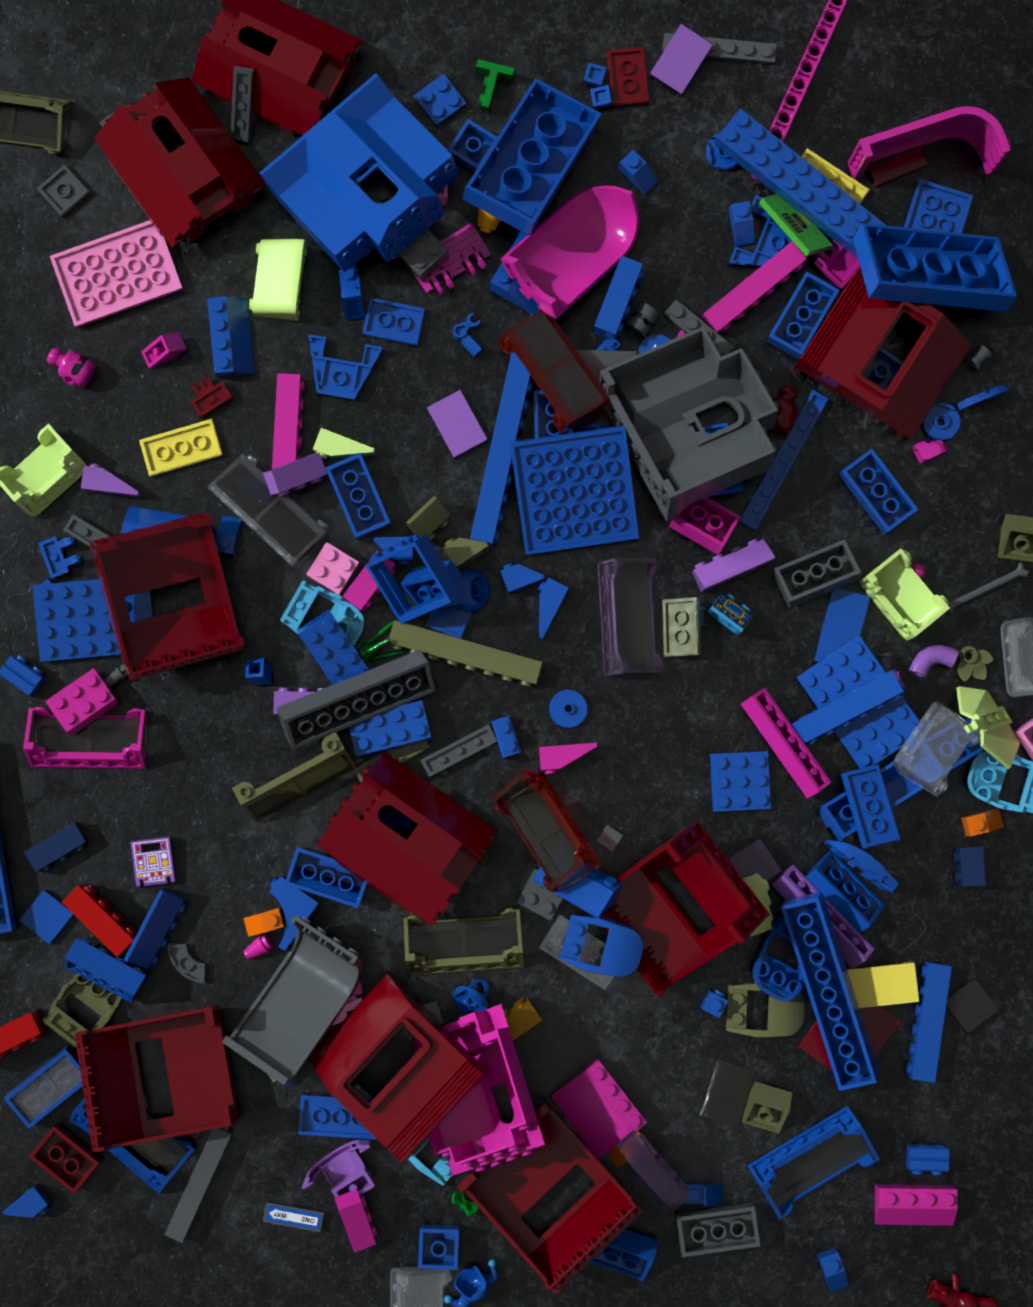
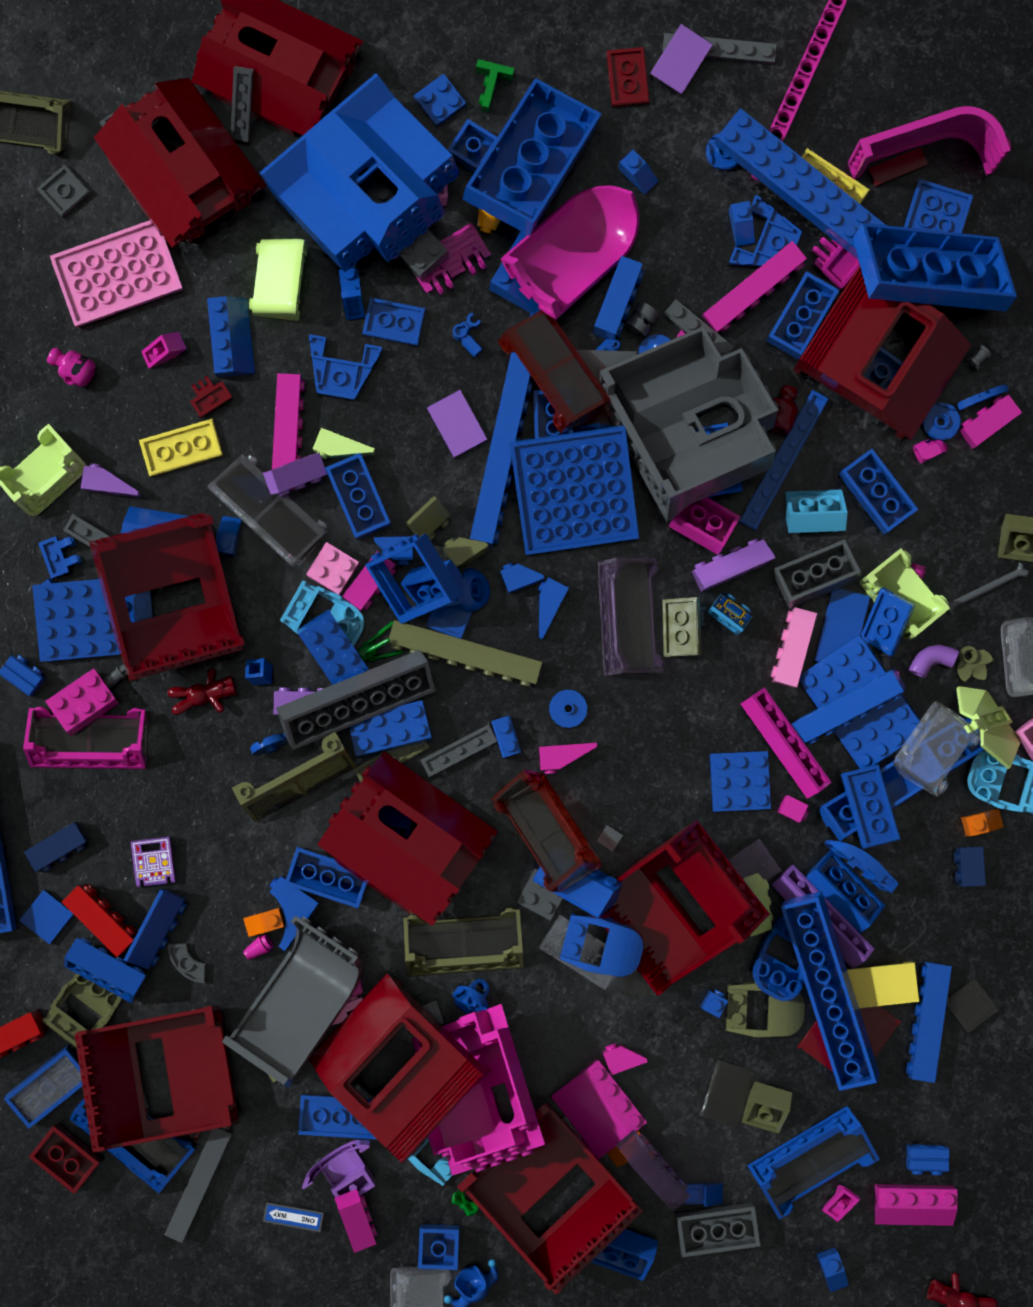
blue slope [3,1184,52,1218] -> none
pearl gold brick [503,997,542,1041] -> none
blue plate [583,63,607,87] -> none
blue plate [590,85,613,109] -> none
bright green tile [759,194,833,256] -> none
none -> dark red animal [167,668,238,715]
none -> blue plate [250,733,288,756]
none -> dark pink slope [603,1043,648,1075]
none -> bright pink brick [771,607,817,688]
none -> dark pink brick [777,795,809,823]
none -> medium azure slope [785,490,848,533]
none -> dark pink slope [822,1185,860,1222]
none -> blue tile [861,587,916,656]
none -> dark pink brick [959,395,1022,449]

